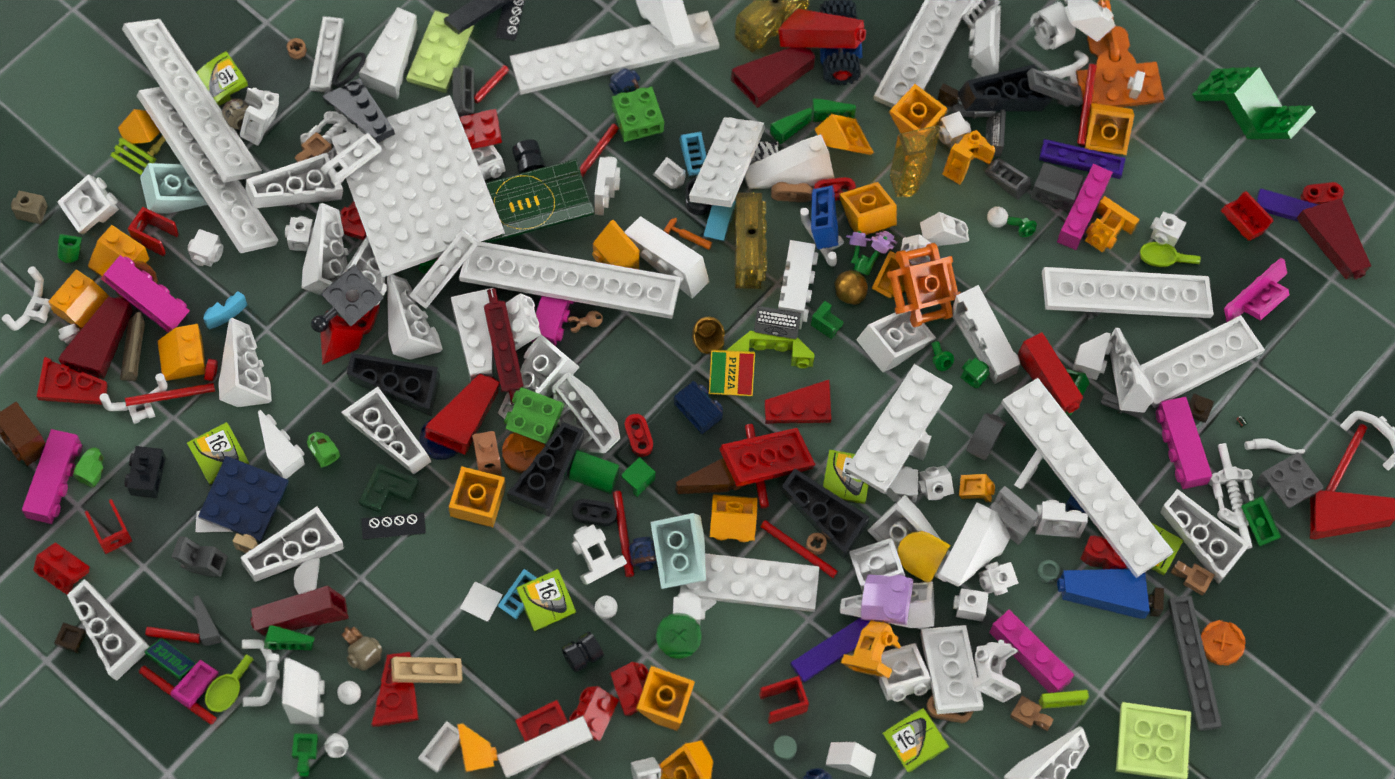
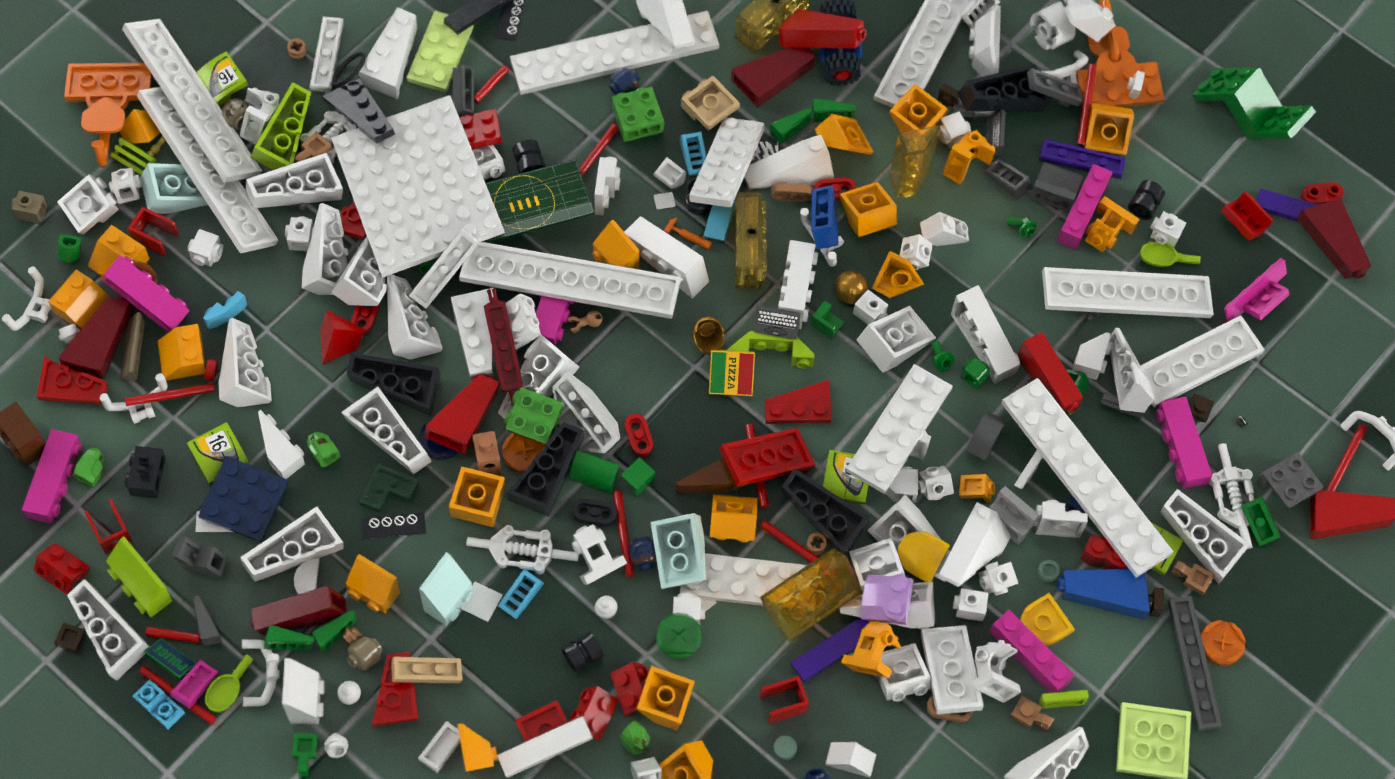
tan plate [232,533,258,553] -> none
black plate [311,264,384,333] -> none
white plate [321,133,382,186] -> none
slope [516,569,576,631] -> none
dark blue brick [674,381,723,434] -> none
plant [846,231,897,276] -> none
slope [883,708,949,773] -> none
orange brick [886,243,961,327] -> none
white plate [987,207,1008,228] -> none
white animal [1245,438,1305,454] -> none
none -> orange plate [64,63,153,168]
none -> lime slope [106,537,173,618]
none -> white brick [109,167,142,204]
none -> medium azure slope [133,680,185,730]
none -> lime wedge [251,82,311,170]
none -> green slope [312,610,357,653]
none -> light orange slope [345,554,401,614]
none -> light aqua slope [419,552,473,626]
none -> white bar [466,525,579,575]
none -> bright green rock [620,721,650,755]
none -> white sticker [654,192,675,209]
none -> tan plate [681,76,740,131]
none -> clear yellow slope [760,548,863,642]
none -> white brick [853,290,888,325]
none -> yellow tile [1020,593,1075,646]
none -> black wheel [1128,180,1165,220]

